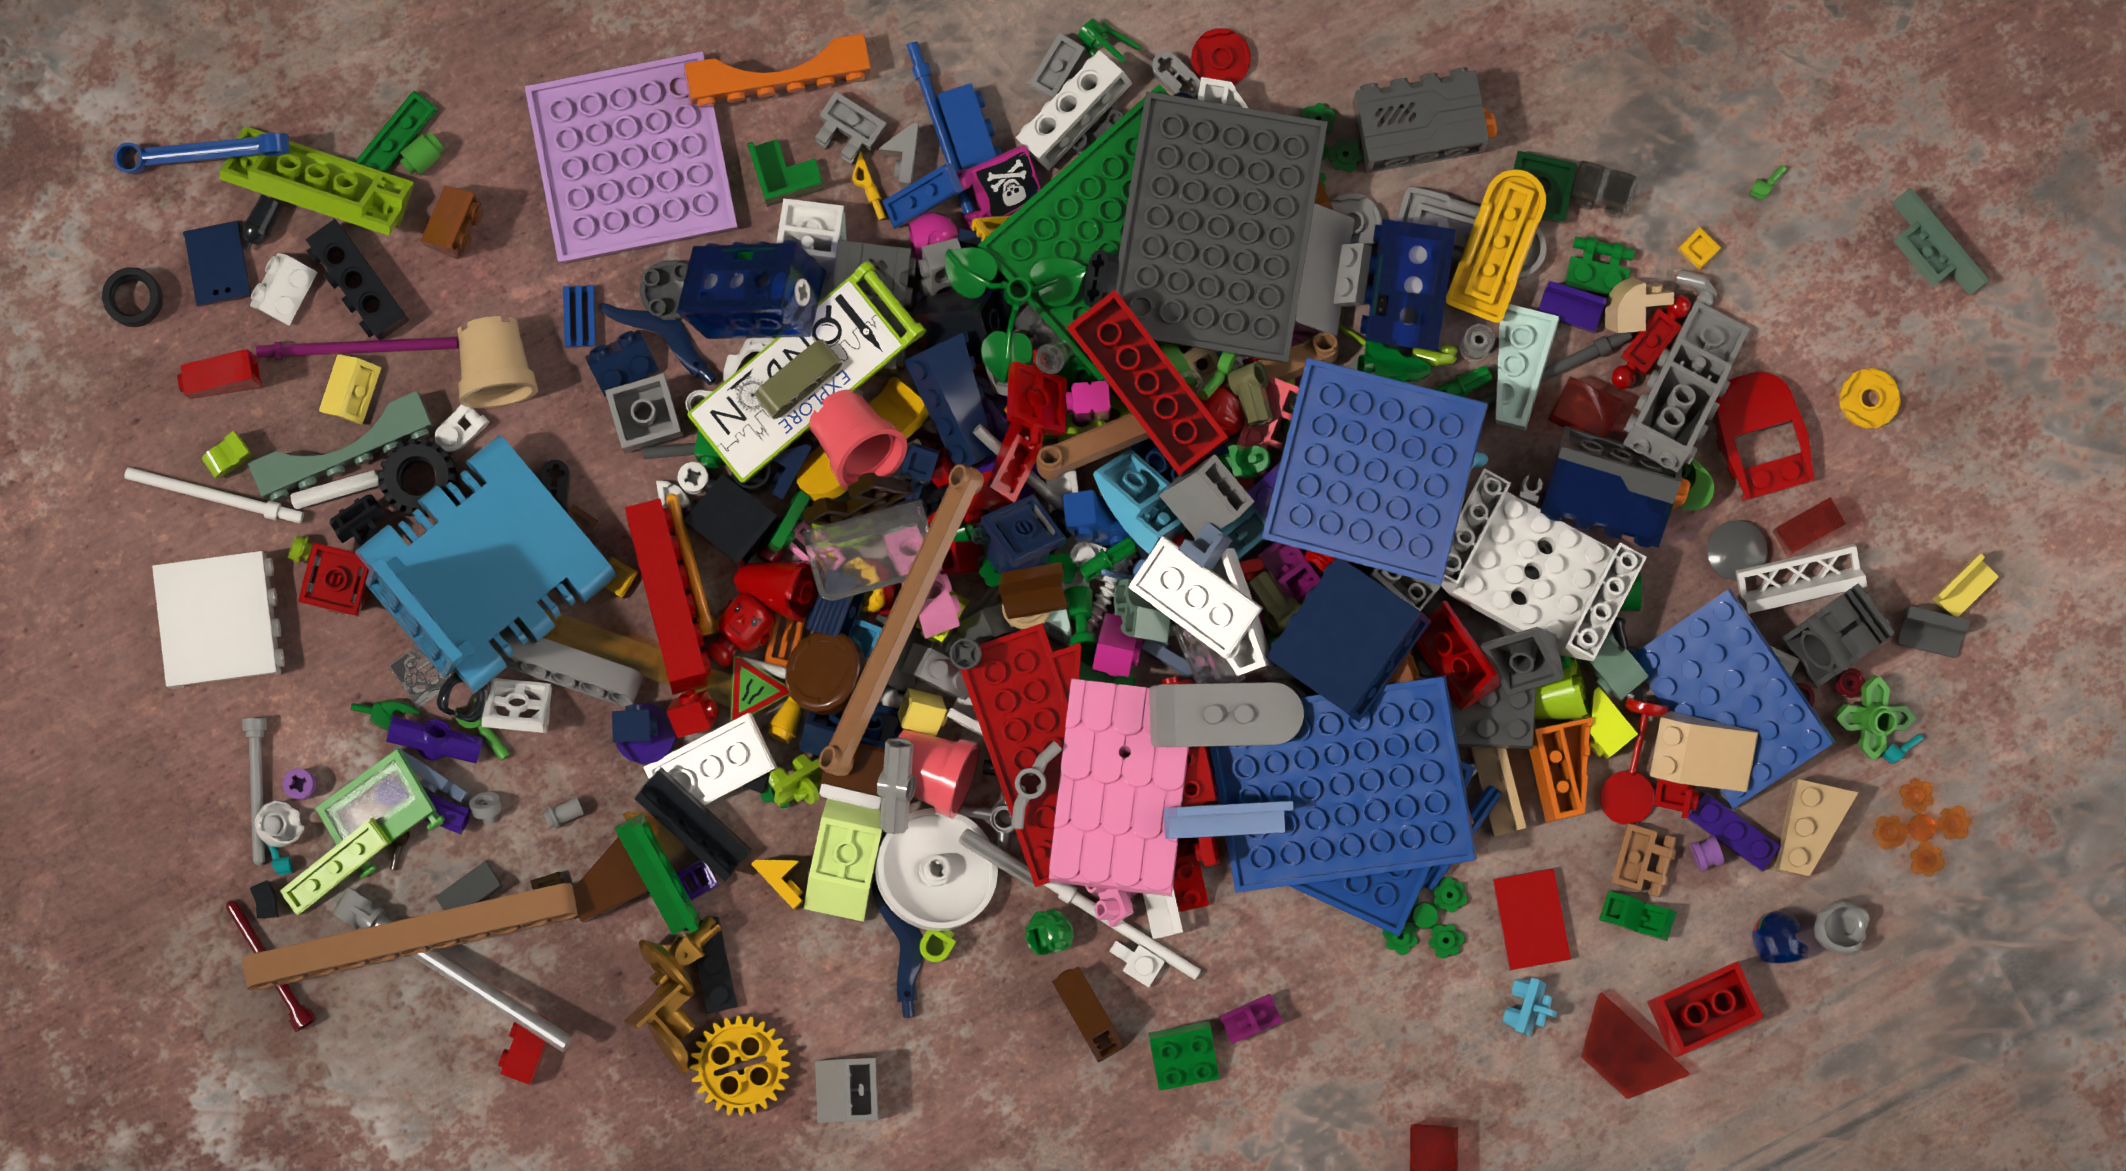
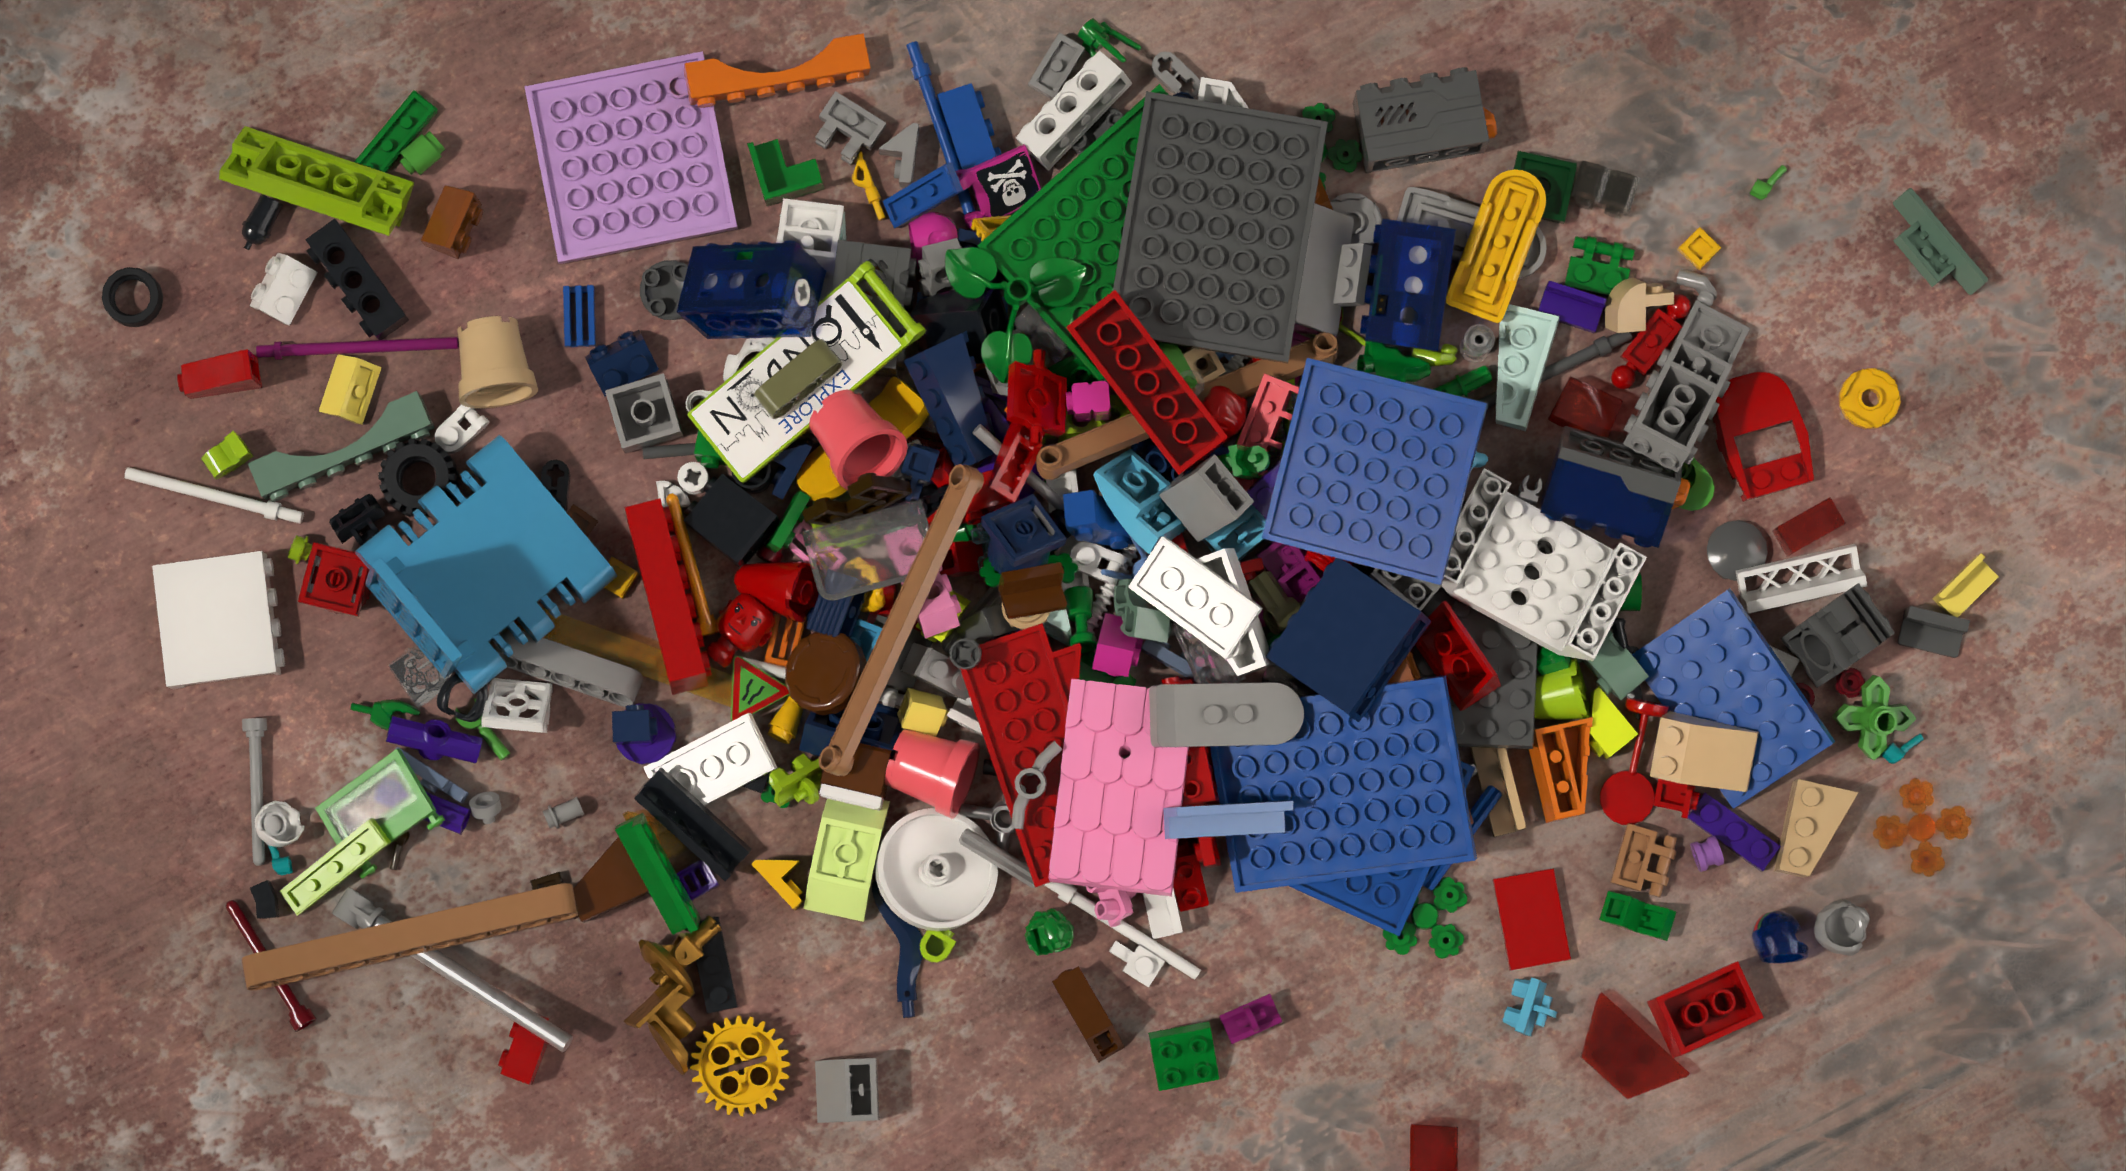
blue piece [114,133,289,175] -> none
dark blue container [183,220,251,307] -> none
medium lavender wheel [282,768,317,800] -> none
white axle [291,470,380,509] -> none
dark grey slope [435,861,503,910] -> none
dark blue piece [600,303,718,385] -> none
red brick [666,690,718,738] -> none
light grey piece [877,737,916,834] -> none
clear cone [1036,341,1073,374] -> none
green axle [1077,537,1137,583] -> none
black beam [1083,250,1119,307] -> none
sand blue panel [1178,523,1233,570] -> none
red tile [1191,28,1251,86] -> none
bright green piece [1197,352,1239,401] -> none
olive piece [1228,361,1273,427] -> none
dark grey slope [1481,627,1564,696] -> none

